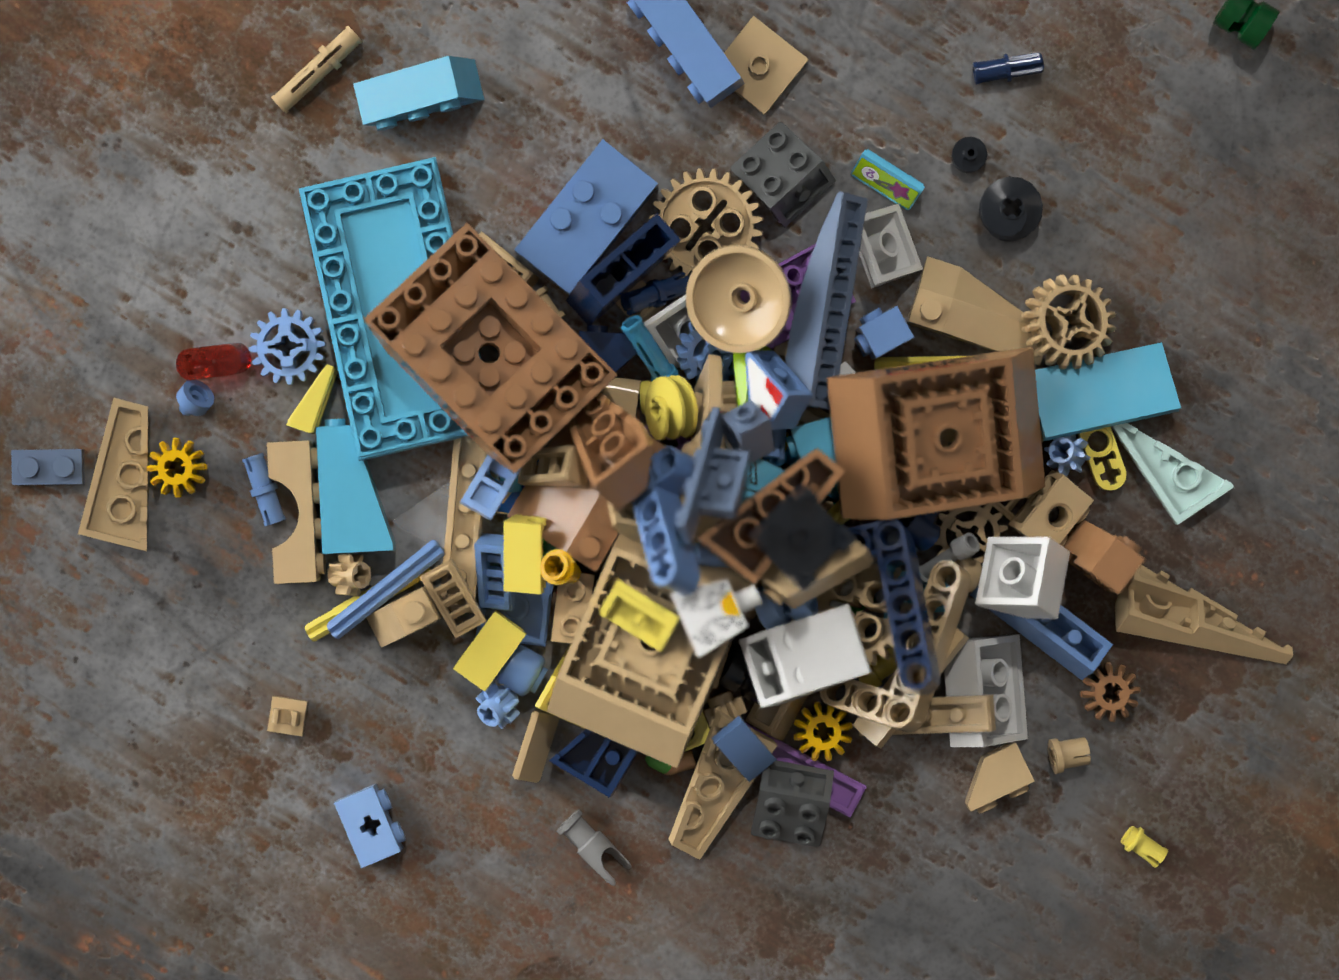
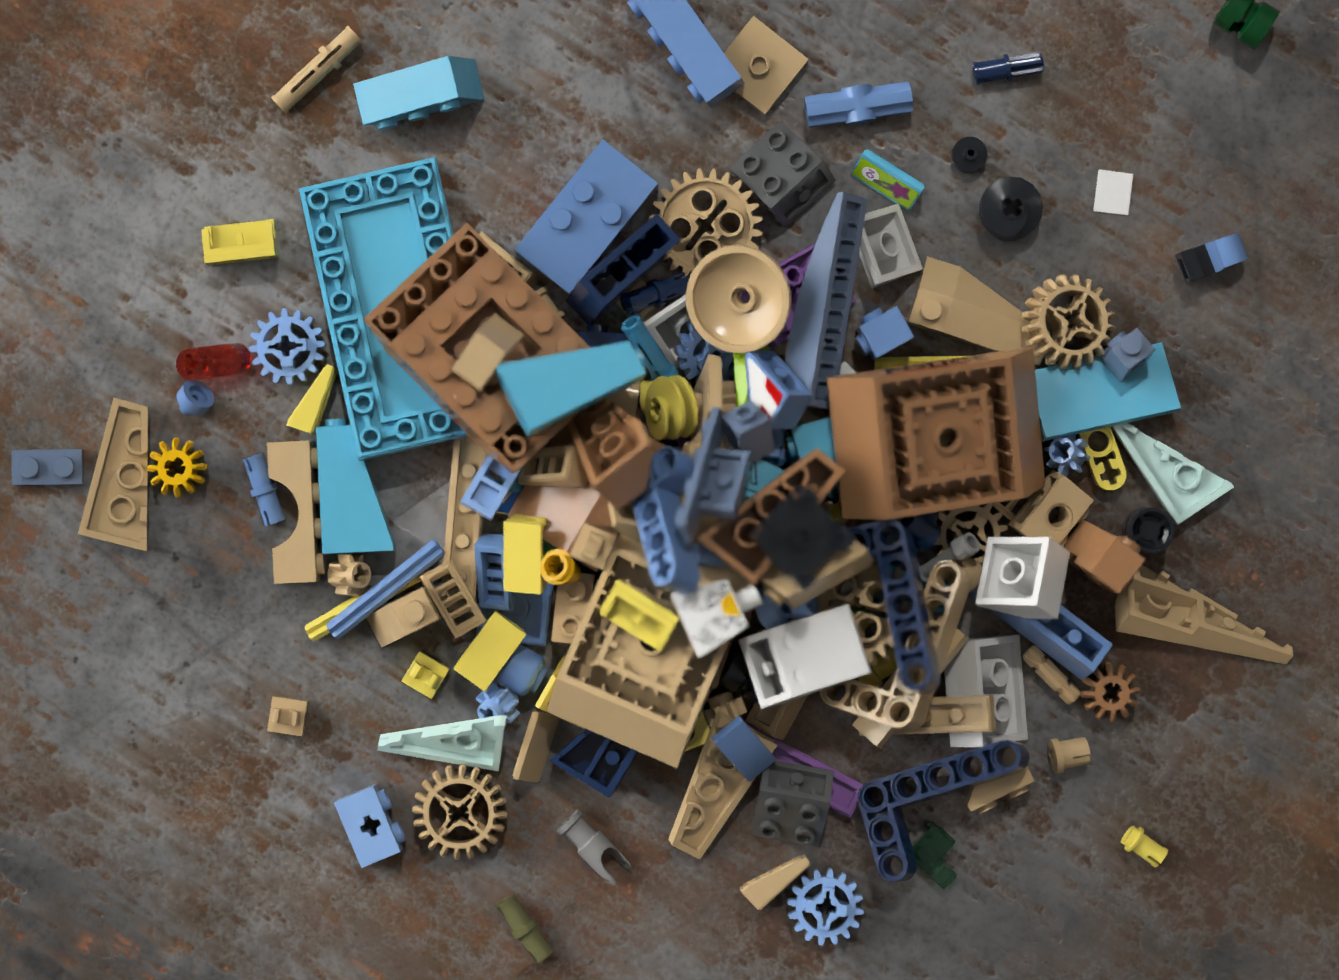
arm [645,751,696,775] -> none
yellow gear [793,701,853,761] -> none
none -> light yellow hinge [202,219,279,266]
none -> light aqua wing [378,715,507,772]
none -> light yellow tile [402,651,450,699]
none -> tan gear [412,764,508,860]
none -> tan slope [451,314,524,391]
none -> medium azure slope [494,341,647,437]
none -> olive pin [495,893,554,964]
none -> tan tile [570,522,618,570]
none -> tan slope [740,854,810,910]
none -> light blue gear [787,867,864,946]
none -> medium blue piece [804,82,913,128]
none -> dark blue beam [858,740,1030,882]
none -> clear green piece [912,821,957,889]
none -> tan axle [1022,645,1080,705]
none -> white sticker [1093,169,1133,215]
none -> sand blue brick [1099,328,1155,383]
none -> black wheel [1122,507,1175,553]
none -> leg [1175,233,1248,284]

